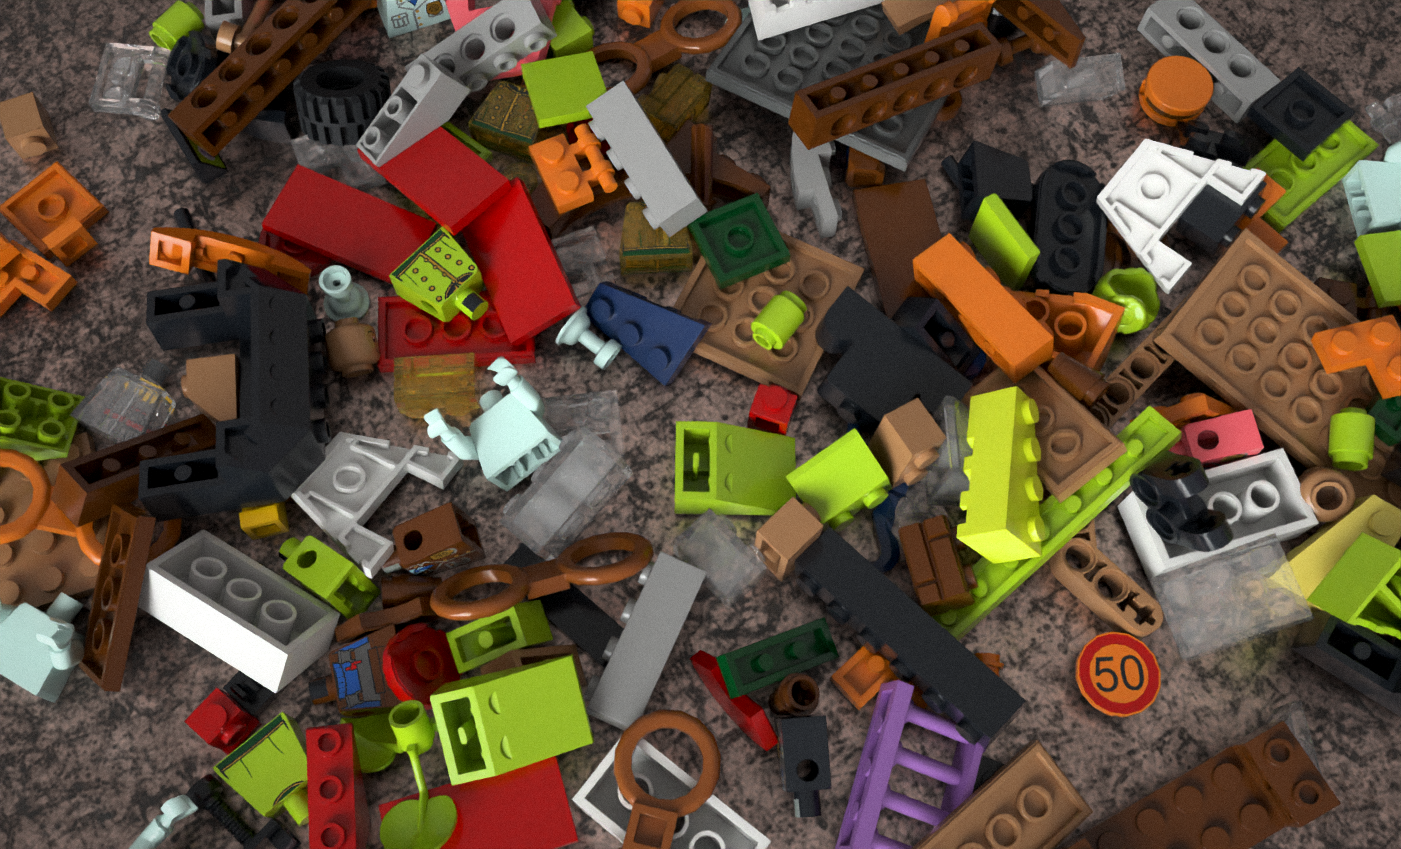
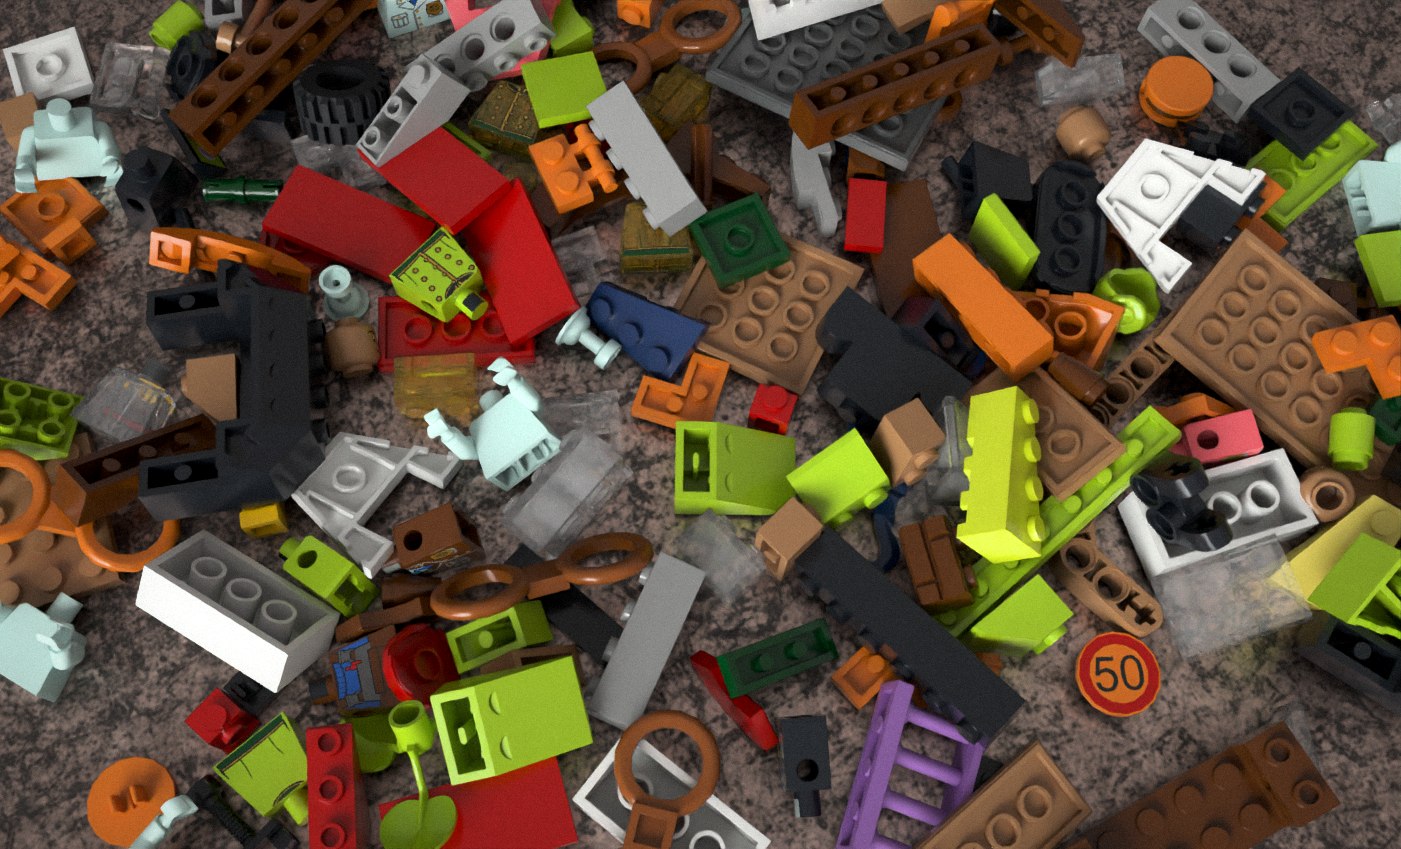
reddish brown tile [79,501,156,692] -> none
lime brick [751,291,807,350] -> none
reddish brown cone [768,673,820,717] -> none
none -> white plate [3,27,98,108]
none -> light aqua torso [14,98,124,193]
none -> orange piece [87,756,177,847]
none -> black torso [115,146,199,233]
none -> dark green pin [202,175,284,206]
none -> orange plate [631,352,730,429]
none -> red tile [844,178,887,254]
none -> lime slope [959,574,1074,658]
none -> medium nougat head [1055,105,1111,162]

